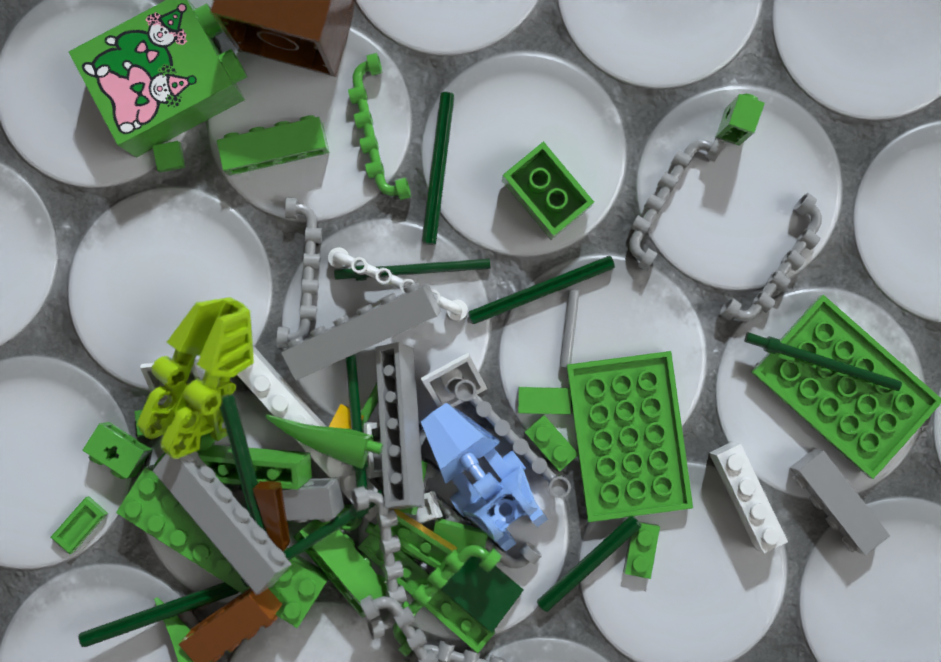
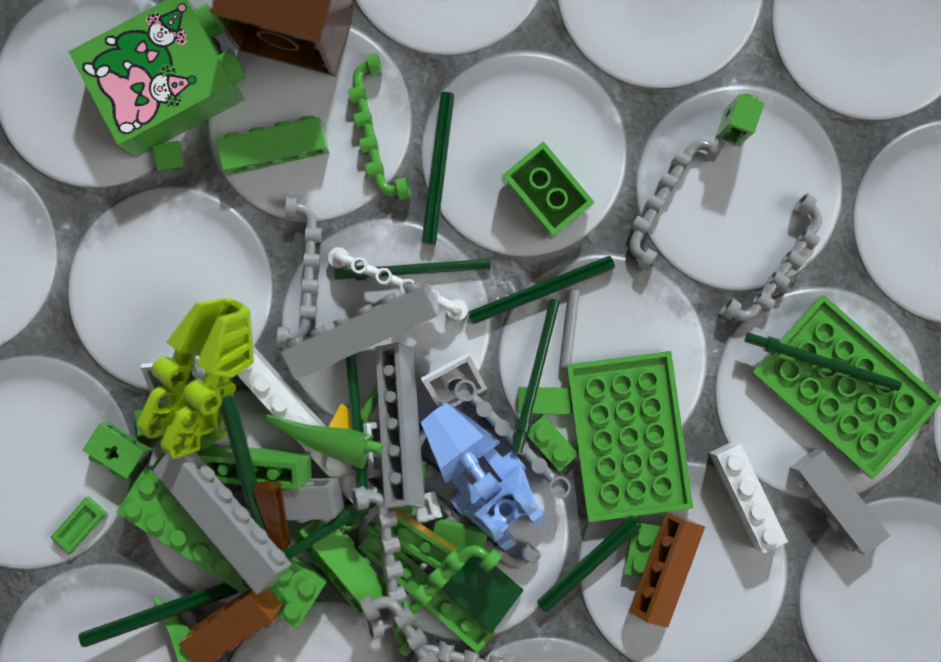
none -> dark green bar [512,299,560,453]
none -> dark orange brick [629,512,705,627]

